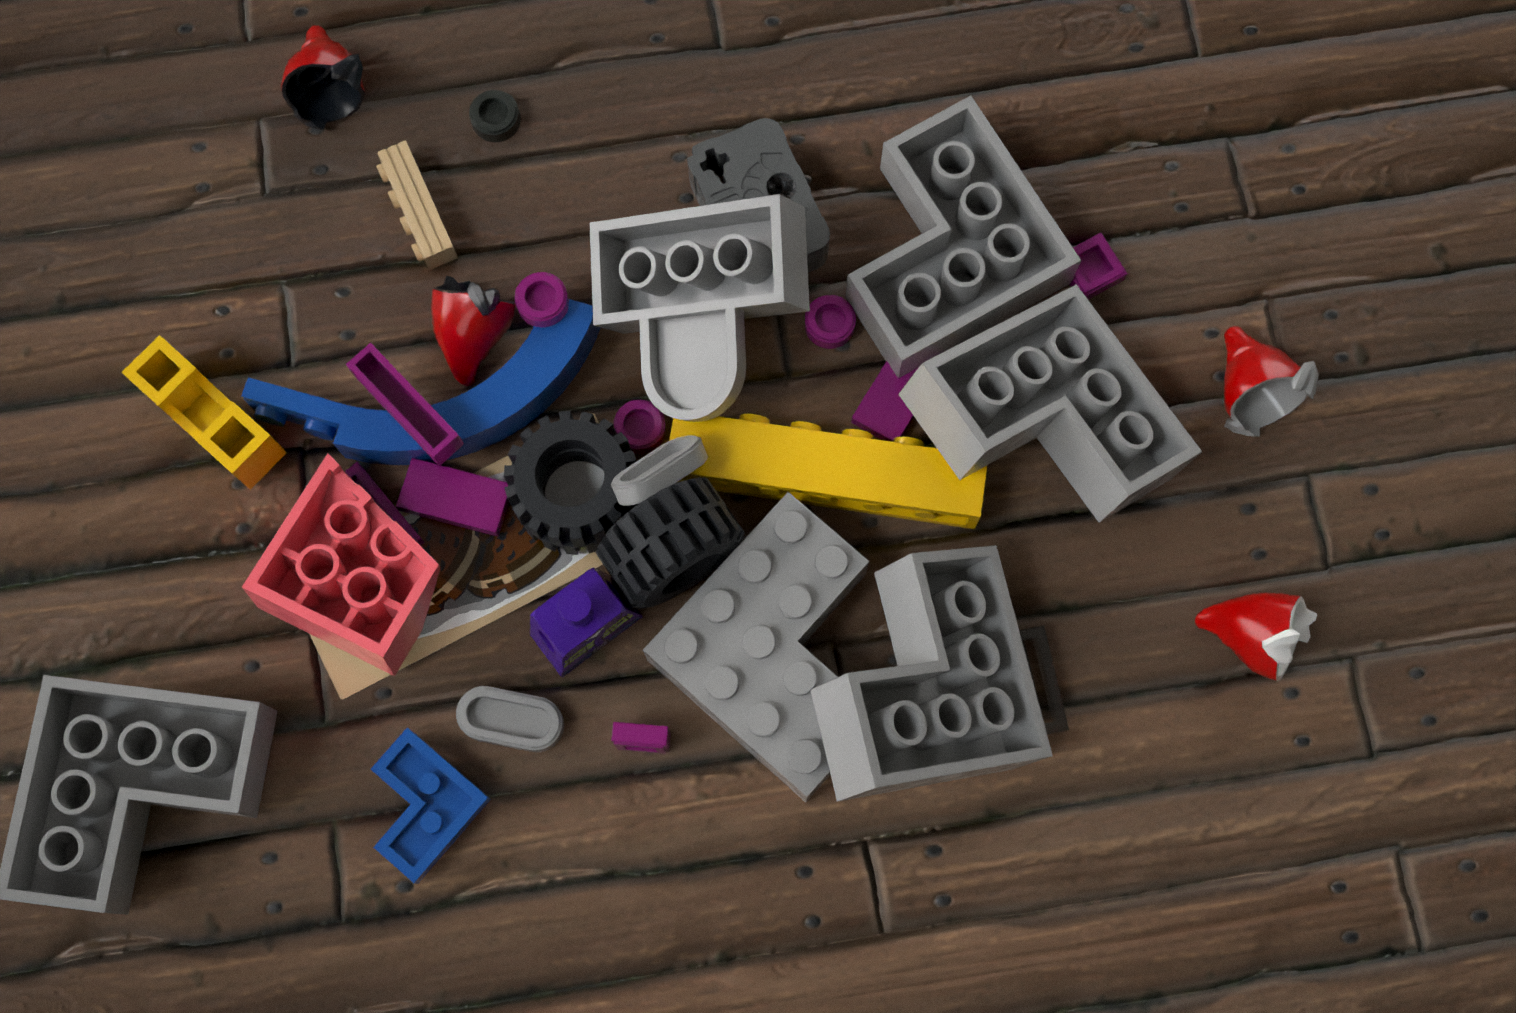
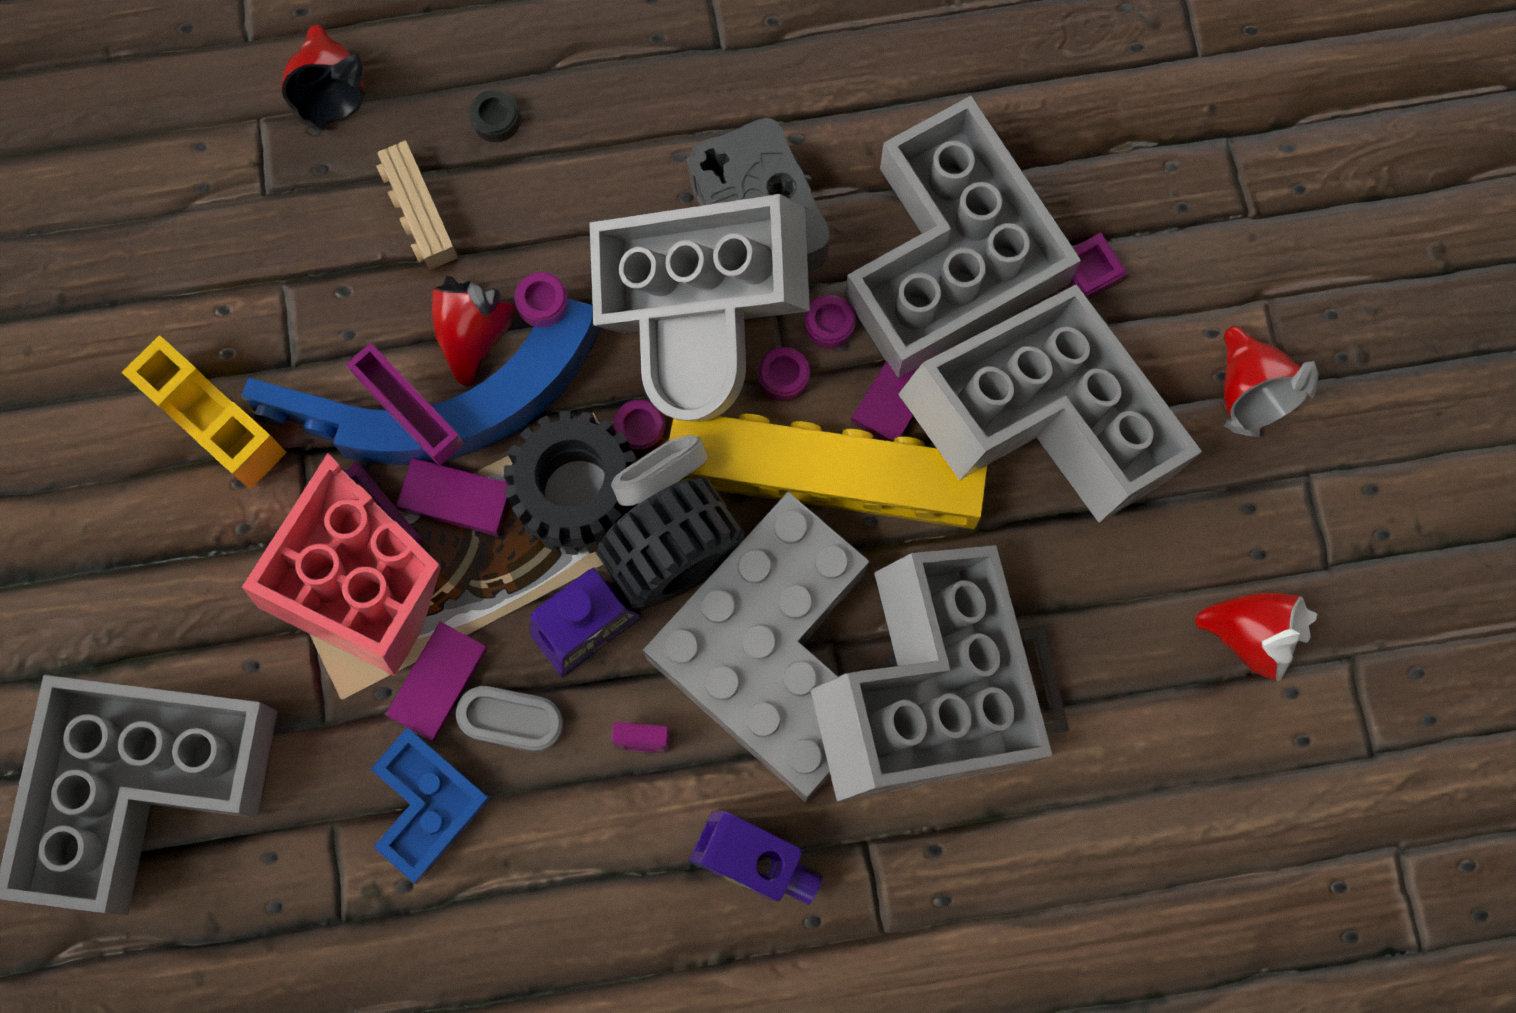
none -> magenta tile [385,621,488,742]
none -> dark purple torso [688,811,823,905]
none -> magenta tile [758,347,810,401]

